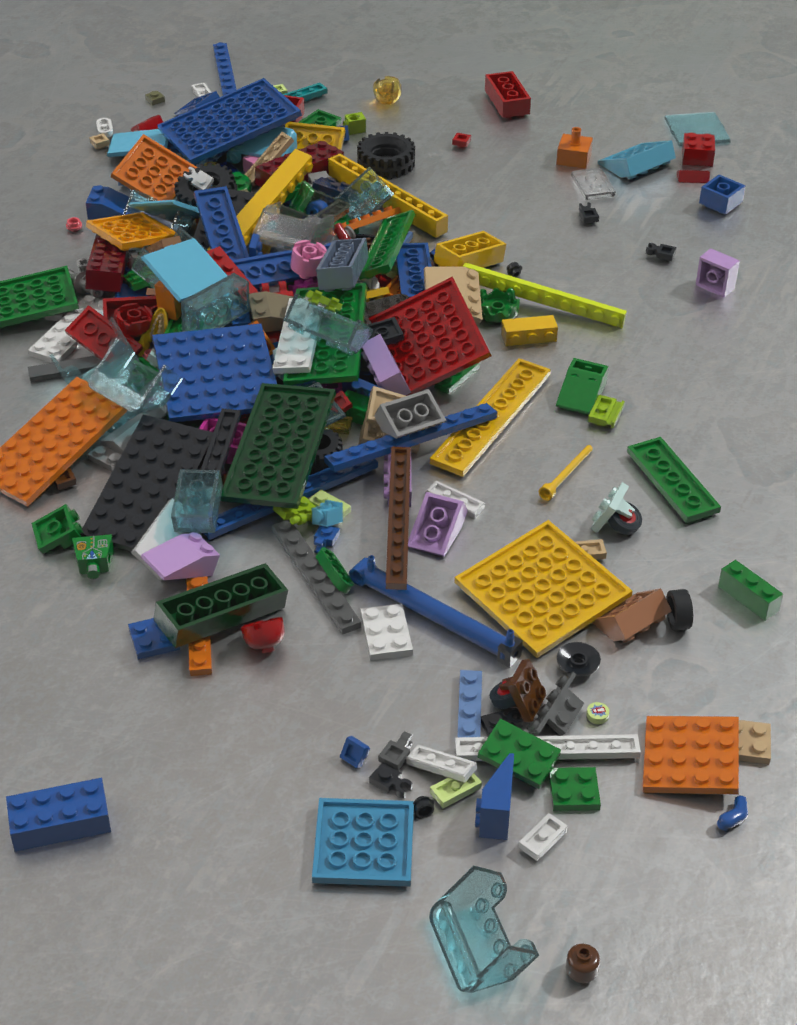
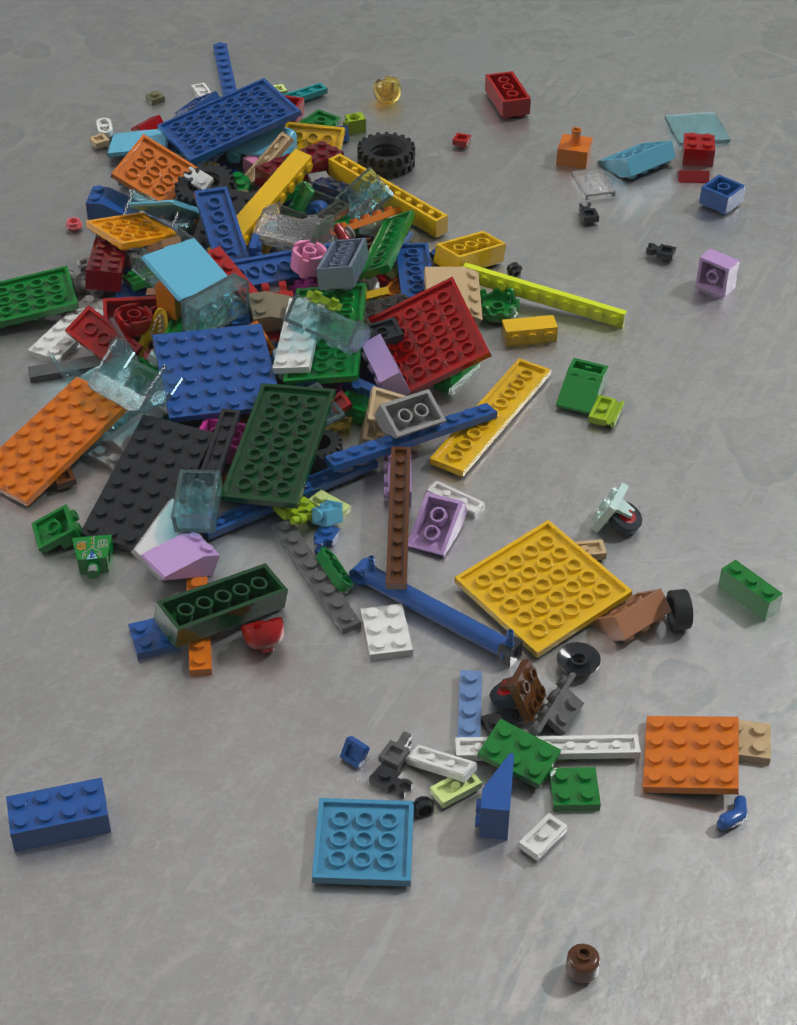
clear light blue windscreen [429,865,539,993] -> none
yellow piece [538,445,593,501] -> none
yellowish green tile [586,702,609,724] -> none
green plate [627,437,721,523] -> none

